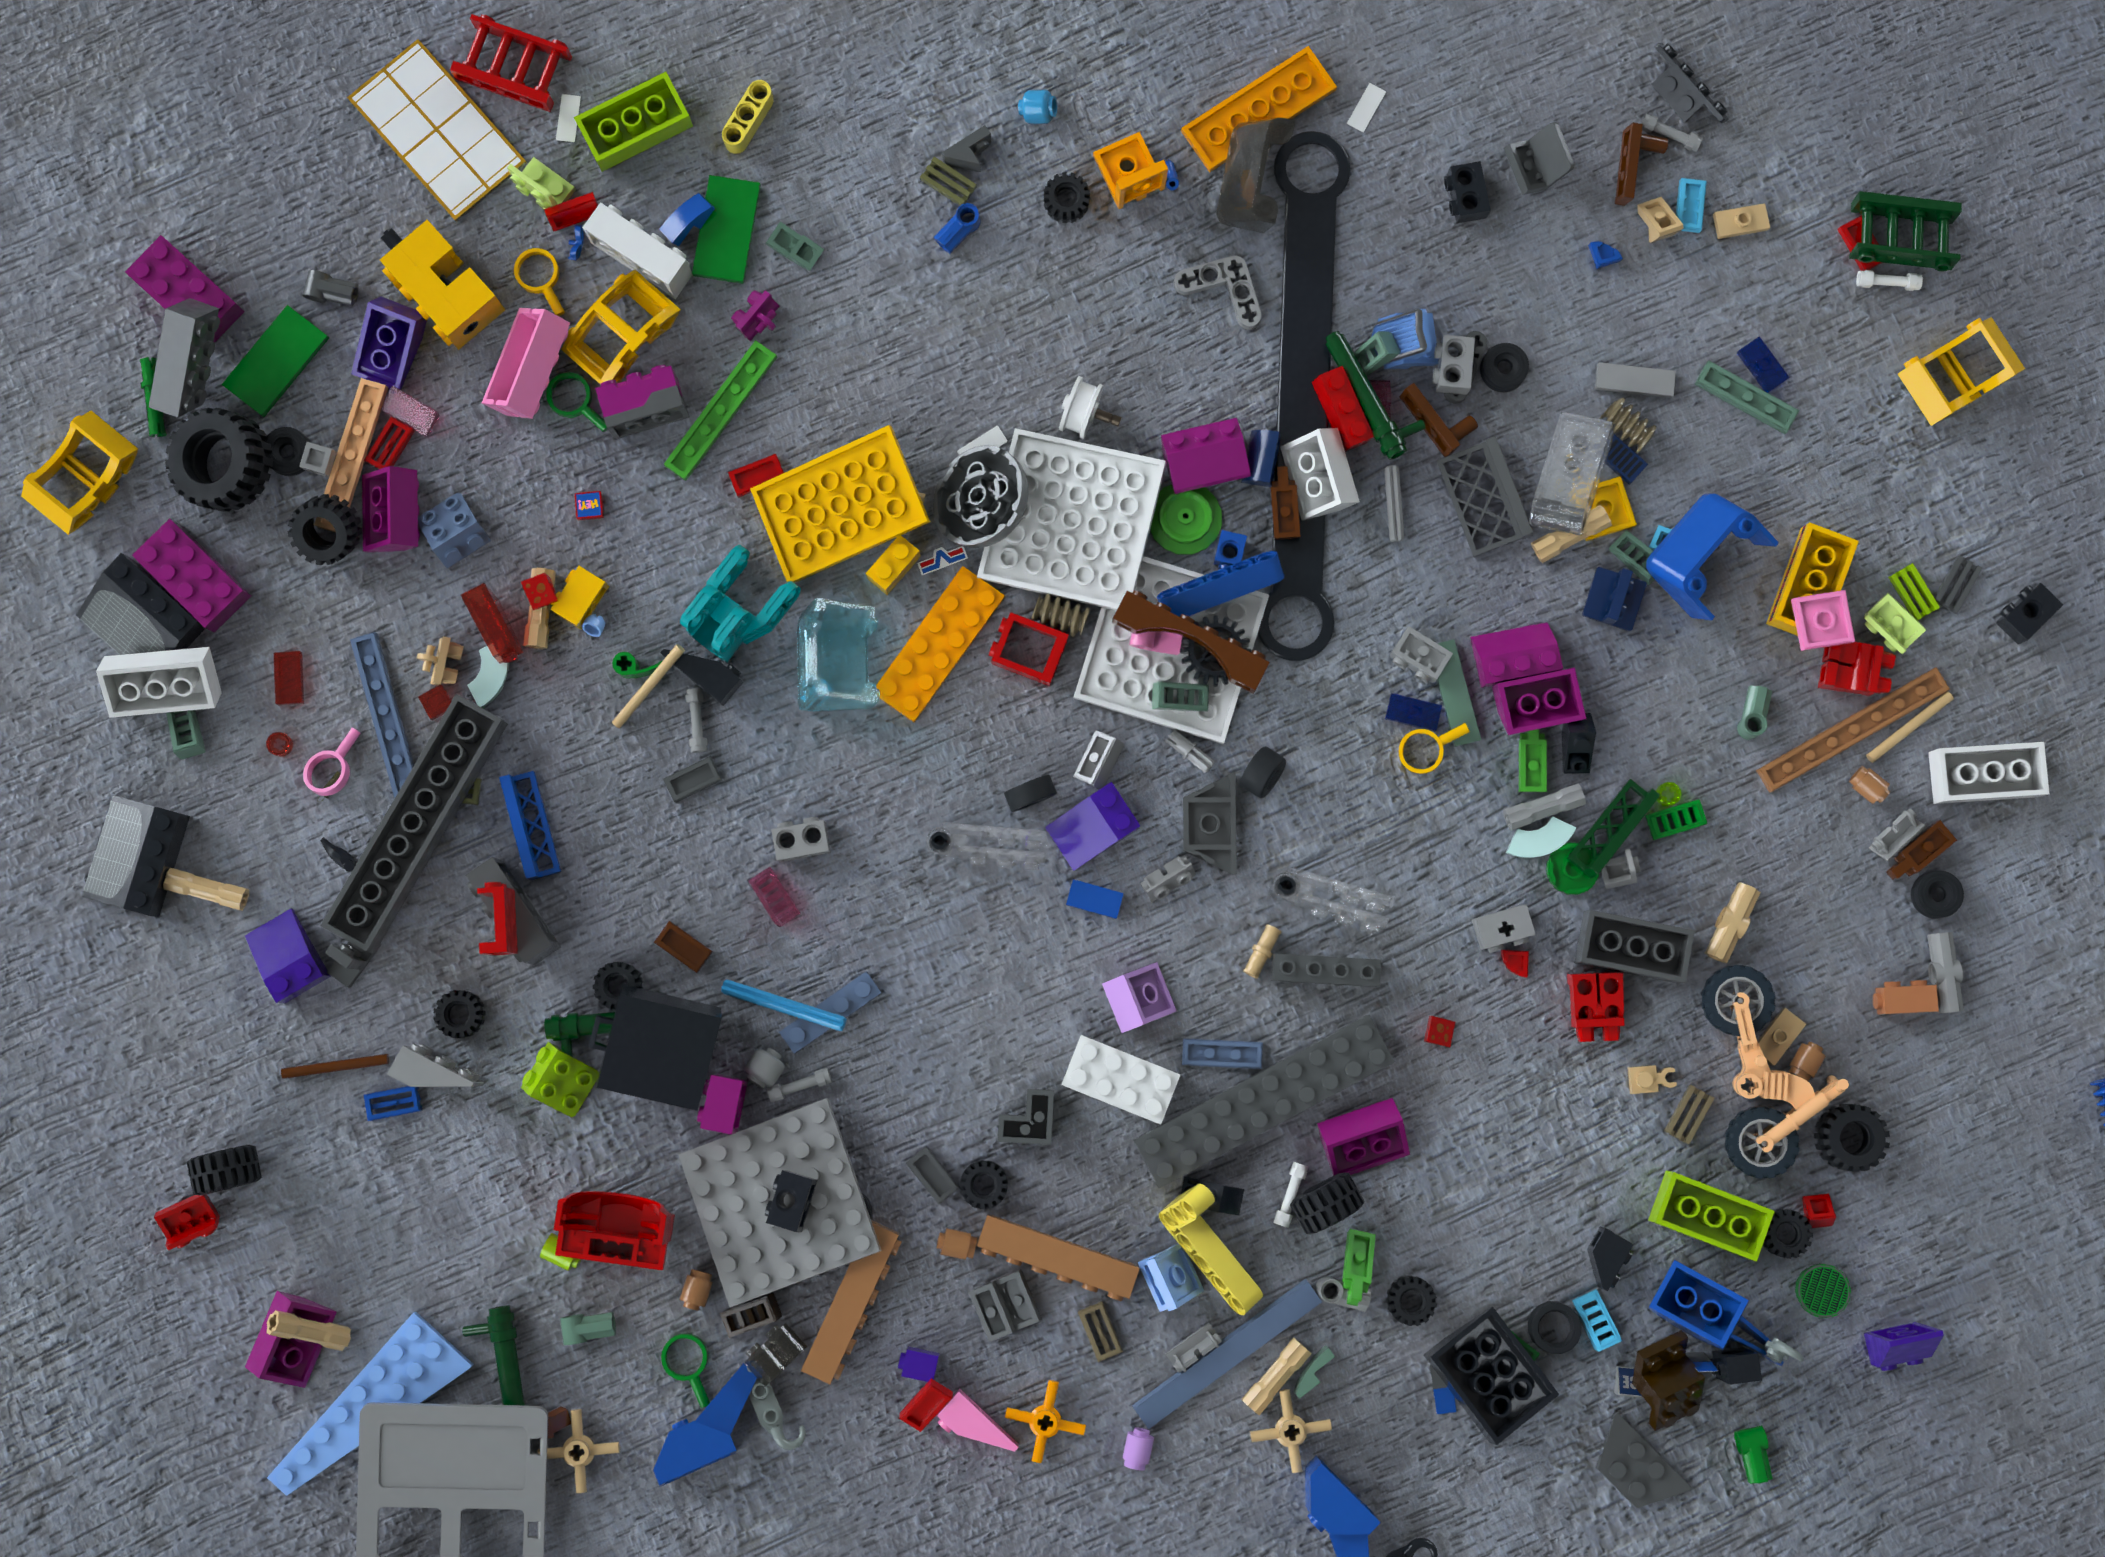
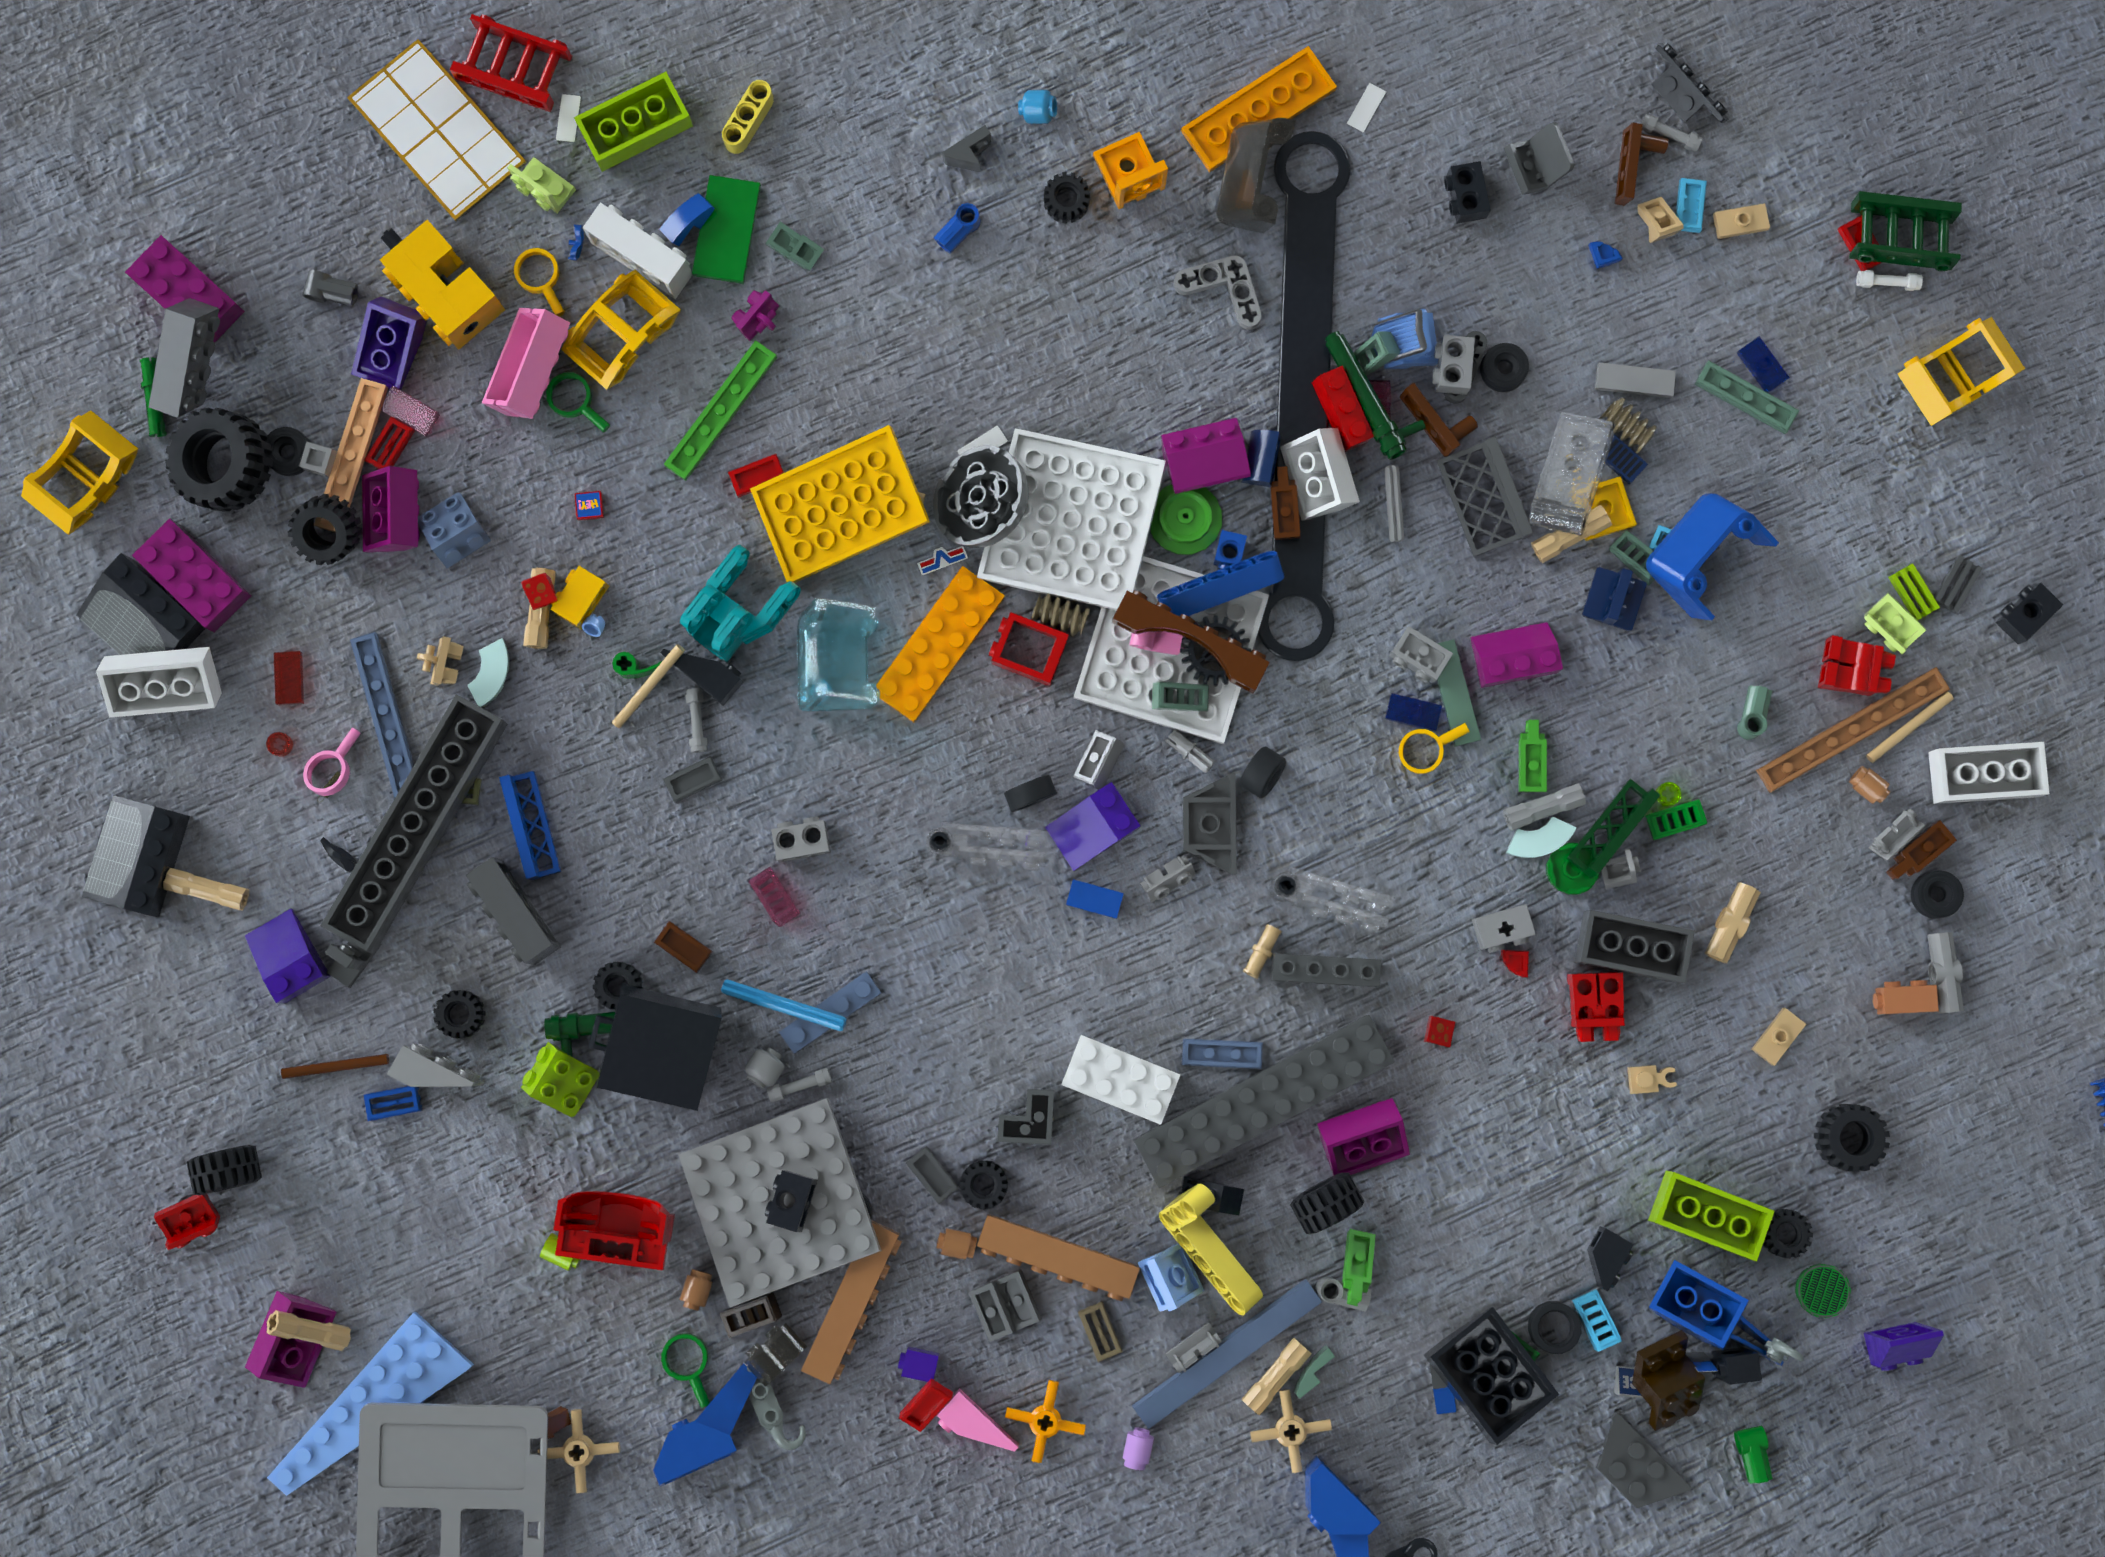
sand green slope [166,710,205,759] -> none
green tile [221,305,329,417] -> none
clear red tile [418,684,452,720] -> none
clear red slope [461,583,523,664] -> none
dark green cylinder [462,1305,525,1406] -> none
red panel [477,882,518,956] -> none
red tile [544,192,598,232] -> none
sand green piece [560,1312,616,1345] -> none
piece [595,365,689,440] -> none
magenta brick [697,1074,748,1135] -> none
yellow brick [865,536,921,595] -> none
olive tile [920,157,977,206] -> none
white wheel [1059,376,1122,439] -> none
lavender slope [1102,962,1176,1033] -> none
blue arm [1158,159,1179,190] -> none
white bar [1273,1162,1308,1228] -> none
black tyre [1386,1275,1437,1326] -> none
magenta slope [1492,667,1586,735] -> none
black slope [1562,713,1596,774] -> none
dark tan tile [1664,1085,1715,1145] -> none
piece [1701,965,1849,1179] -> none
yellow brick [1766,522,1859,636] -> none
medium nougat brick [1788,1041,1826,1082] -> none
bright pink tile [1791,590,1855,651] -> none
red slope [1802,1193,1836,1229] -> none

